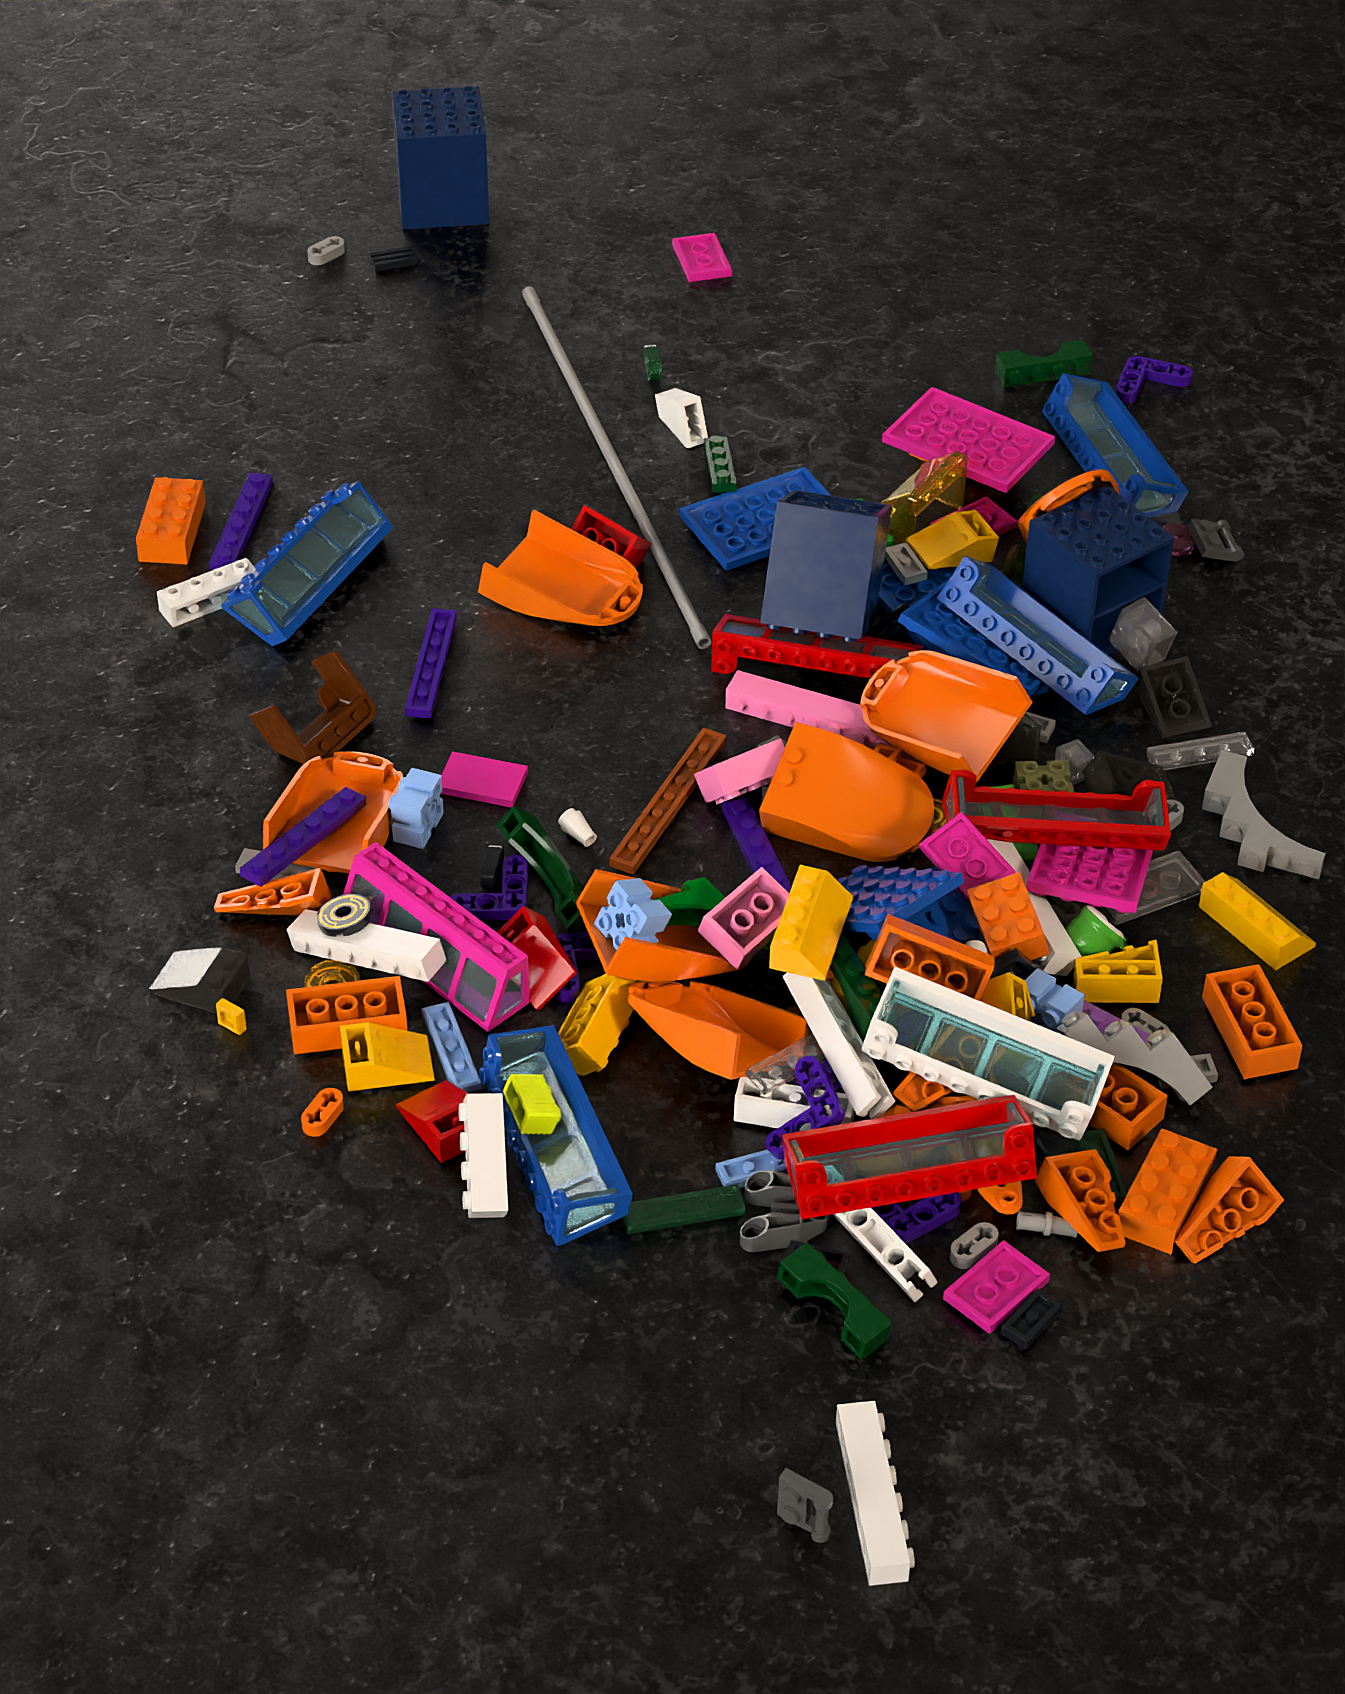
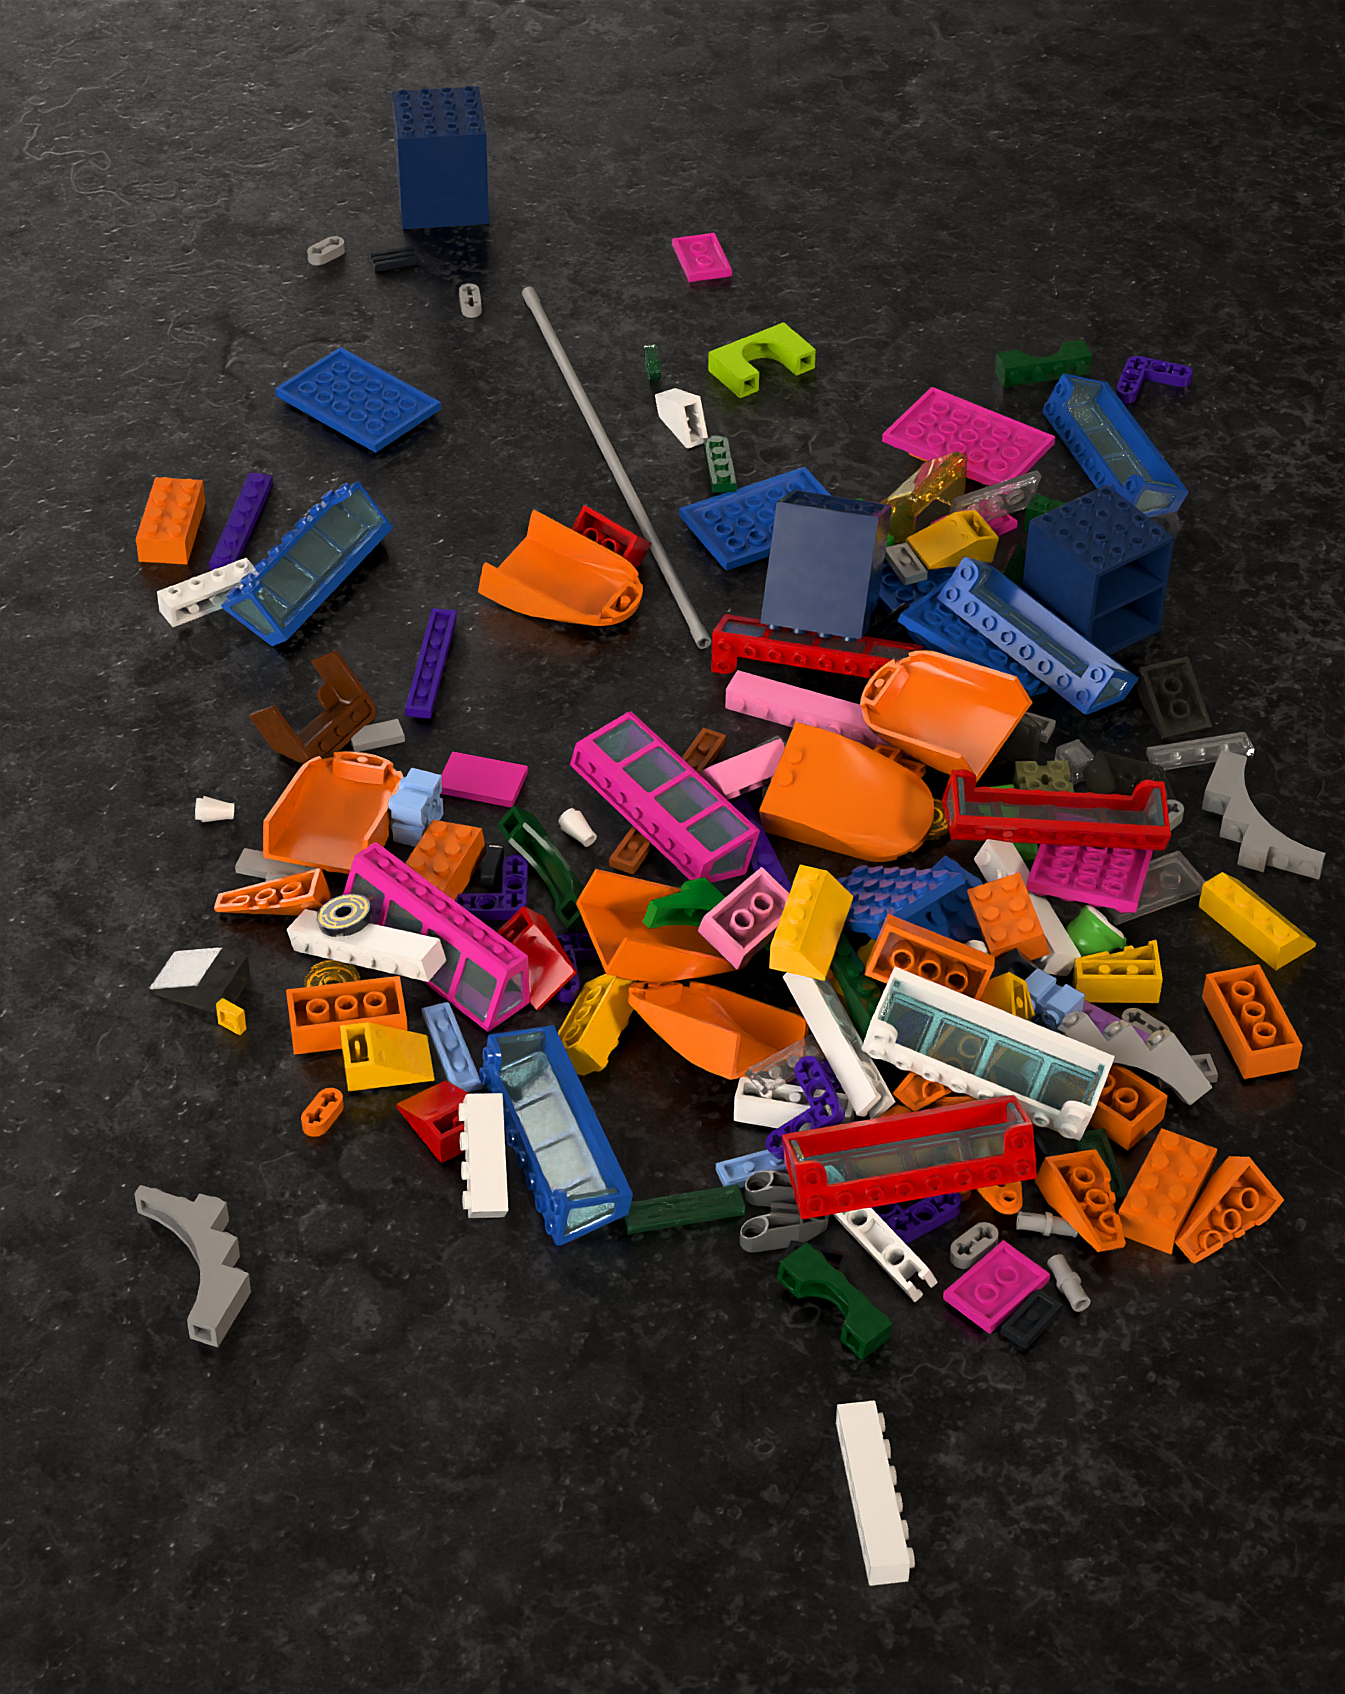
dark purple plate [240,787,367,887] -> none
neon yellow brick [503,1074,561,1135] -> none
light blue brick [594,878,672,951] -> none
dark grey plate [777,1468,833,1543] -> none
dark pink tile [919,812,1016,905] -> none
orange windscreen [1018,469,1120,543] -> none
clear brick [1109,597,1177,674] -> none
clear pink piece [1162,524,1196,556] -> none
dark grey plate [1187,519,1244,562] -> none
none -> light grey arch [134,1185,251,1347]
none -> white cone [195,796,234,822]
none -> blue plate [275,347,441,453]
none -> light grey tile [349,719,405,752]
none -> orange brick [391,820,487,920]
none -> light grey beam [459,284,482,318]
none -> window [570,712,760,883]
none -> lime arch [708,322,816,398]
none -> clear tile [948,470,1041,521]
none -> light grey pin [1047,1254,1091,1312]

